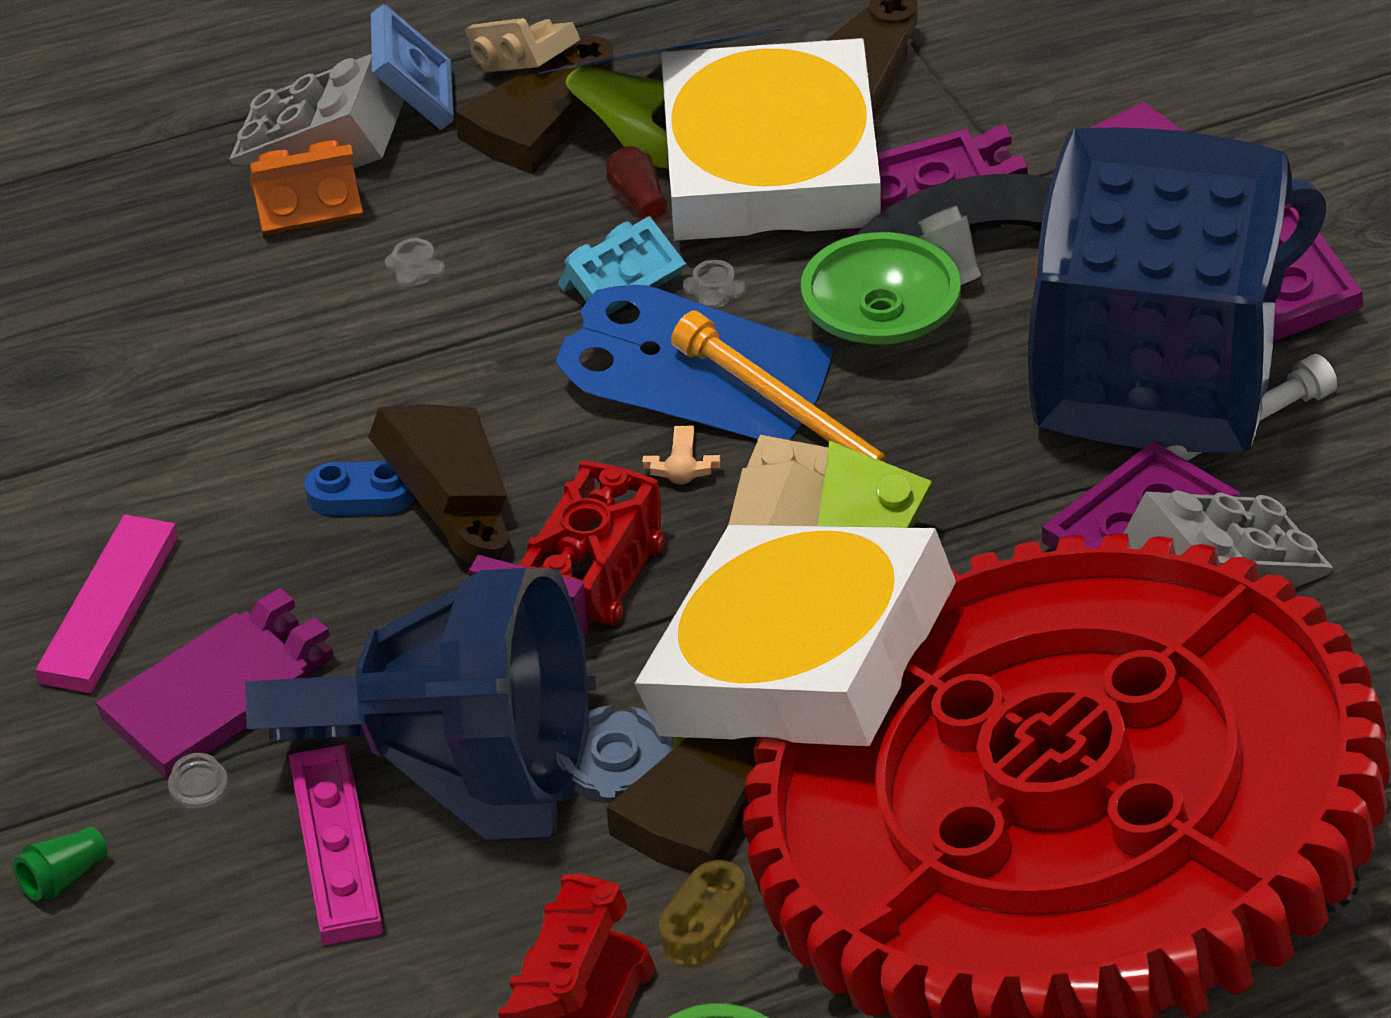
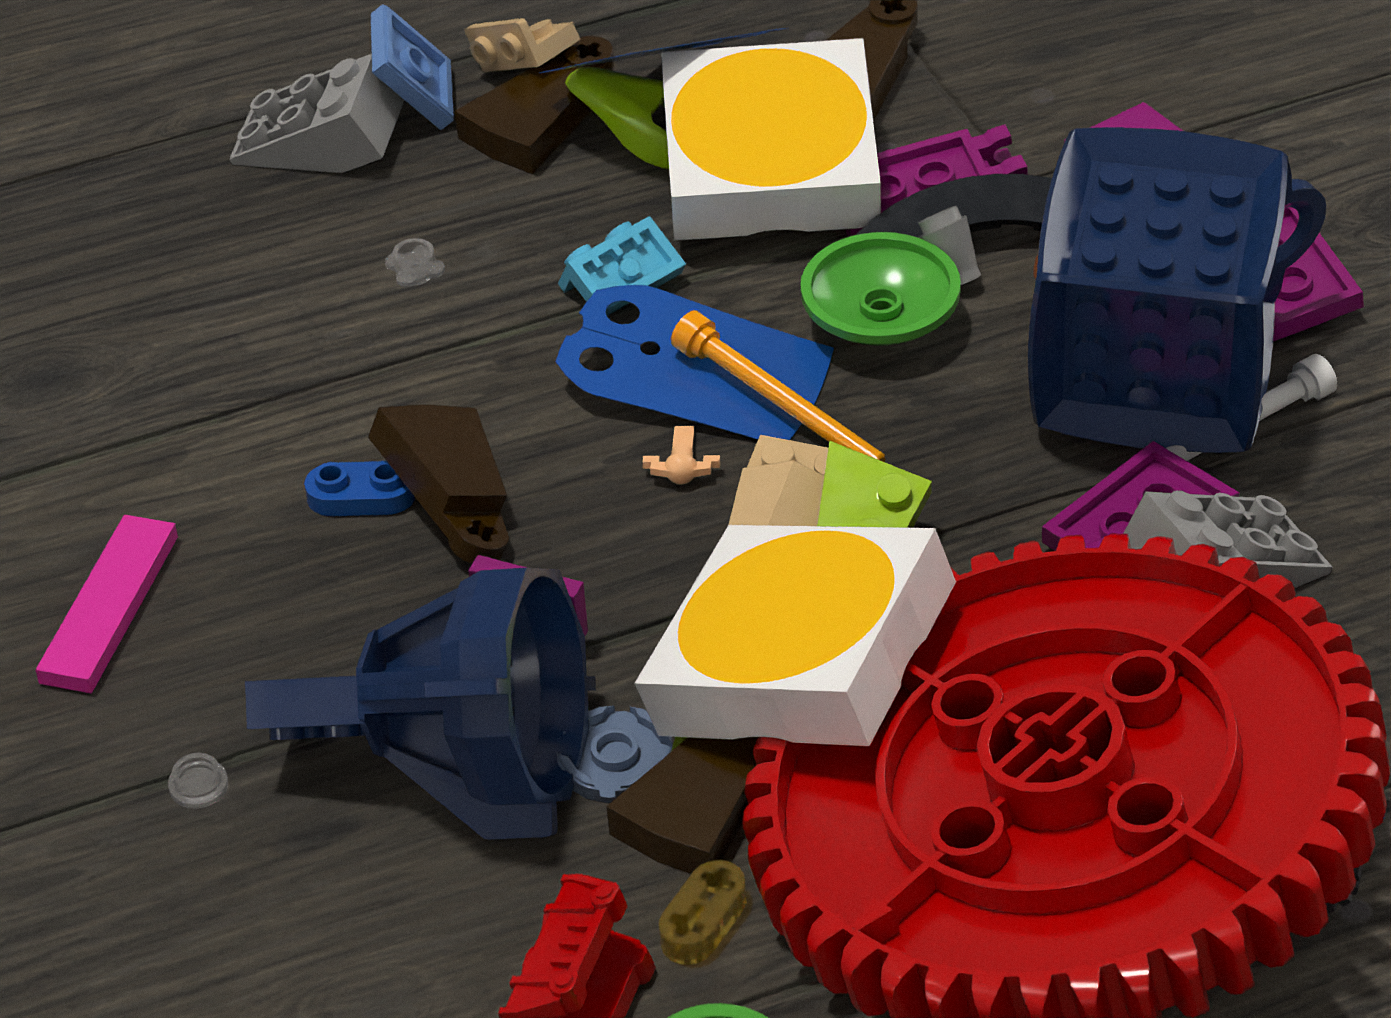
green cone [13,826,108,901] -> none
magenta tile [96,588,334,780] -> none
orange bracket [250,140,363,236] -> none
dark pink tile [289,744,383,946] -> none
red piece [516,461,665,627] -> none
clear red cone [606,146,667,219] -> none
clear plate [683,260,746,309] -> none

